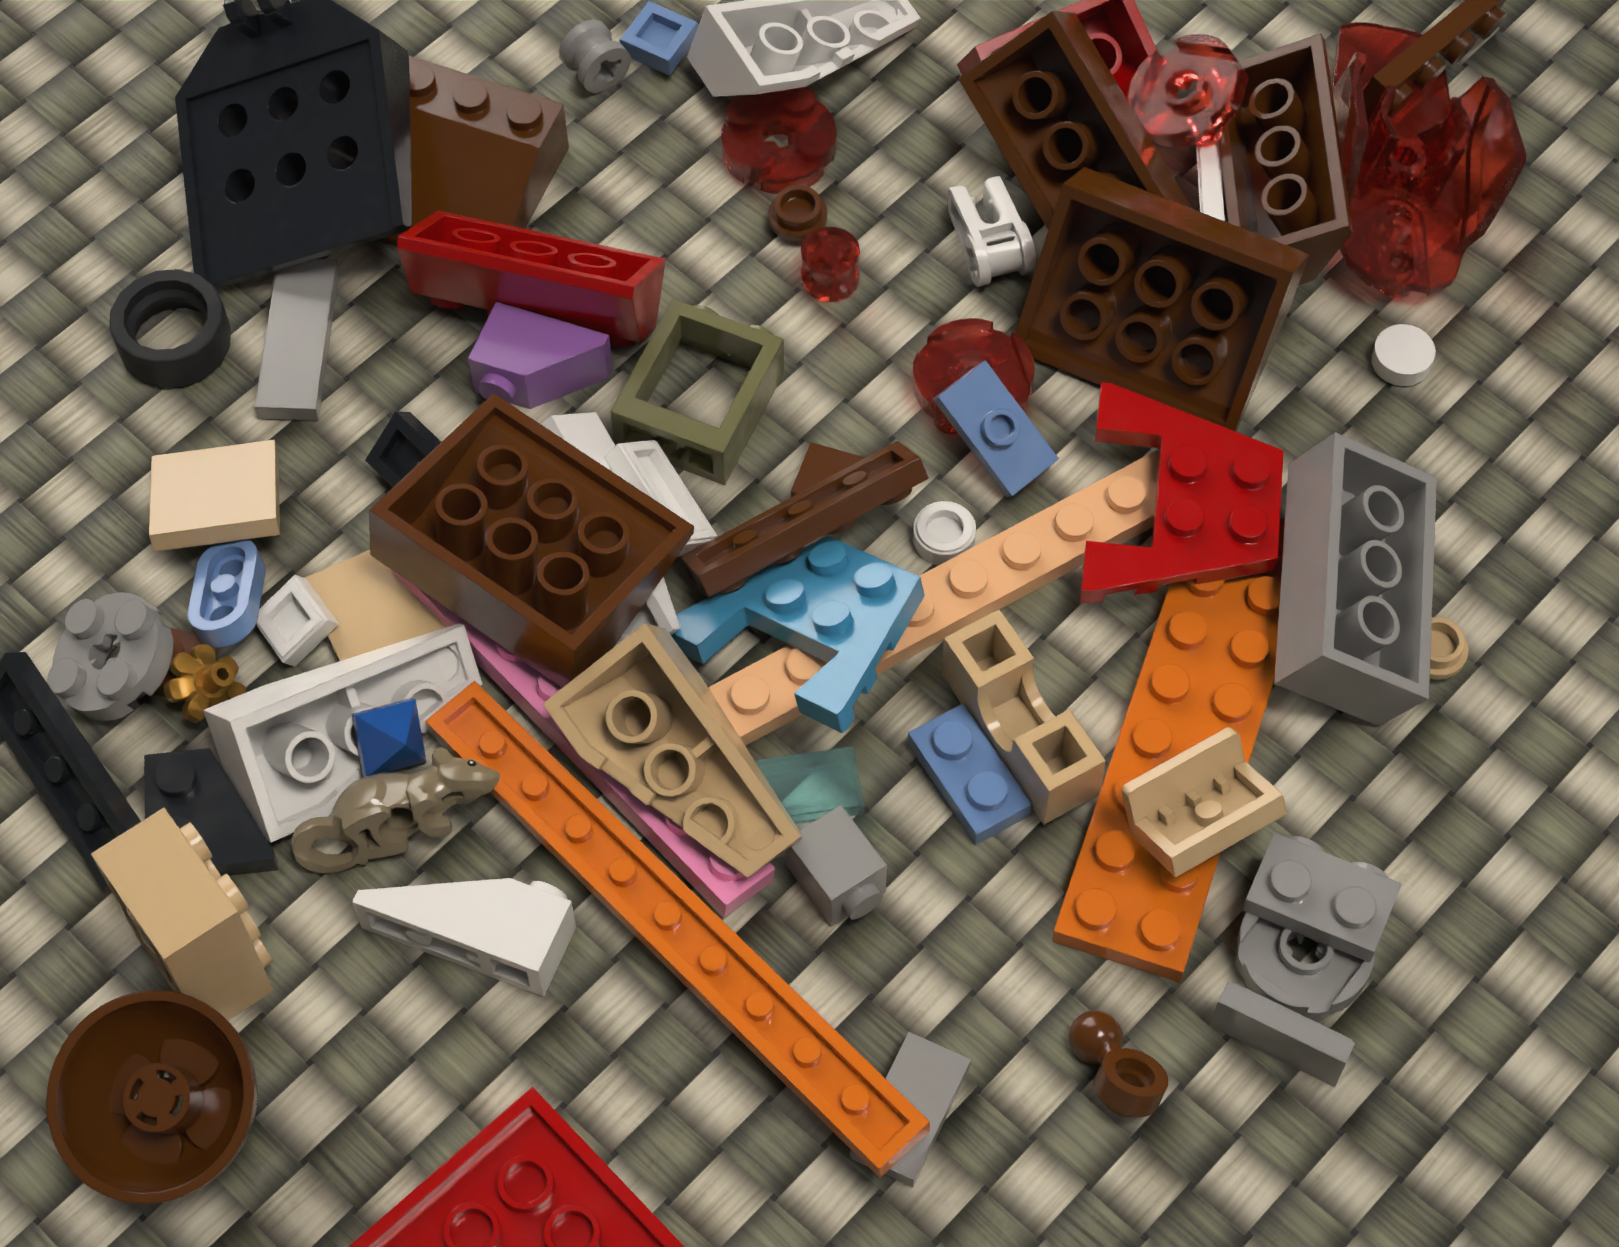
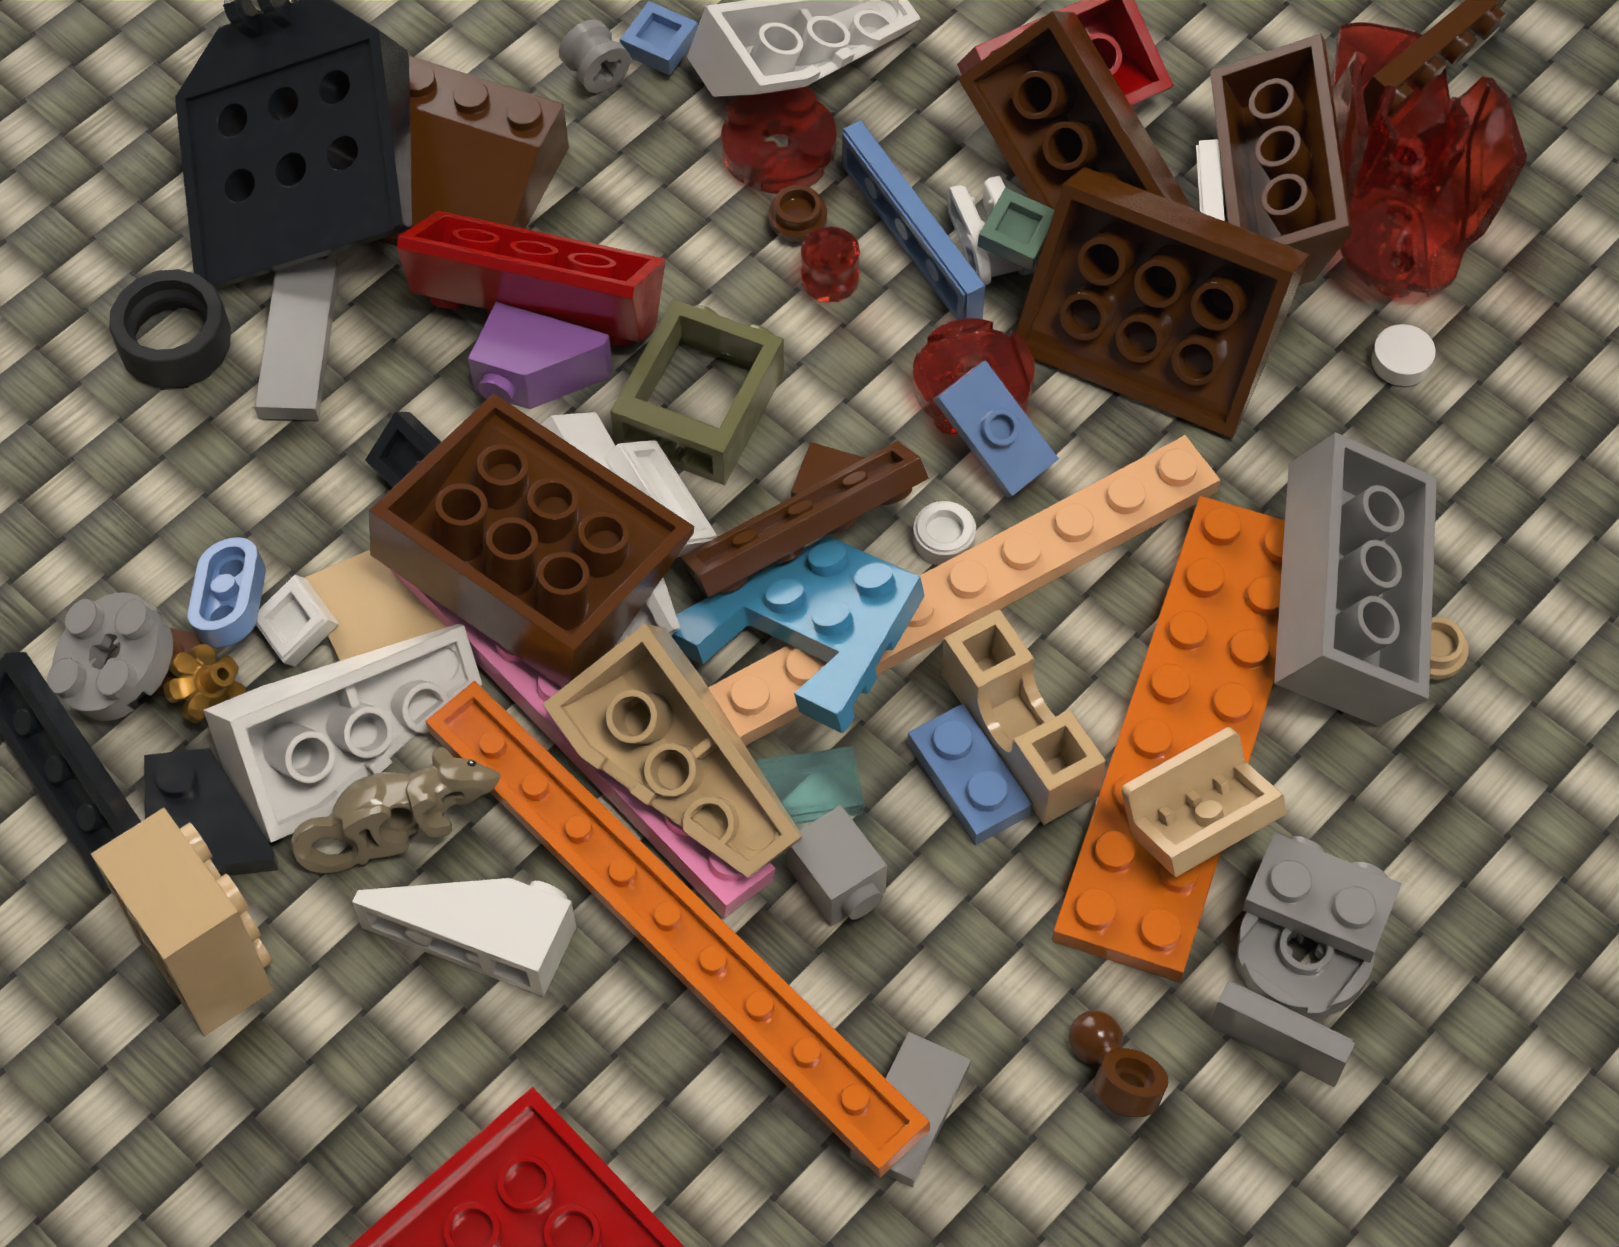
reddish brown piece [46,990,258,1204] -> none
tan tile [149,440,280,552] -> none
blue slope [352,698,427,777] -> none
red wing [1080,382,1284,604] -> none
clear red plate [1128,34,1248,147] -> none
none -> medium blue tile [842,120,986,329]
none -> sand green plate [977,188,1055,271]

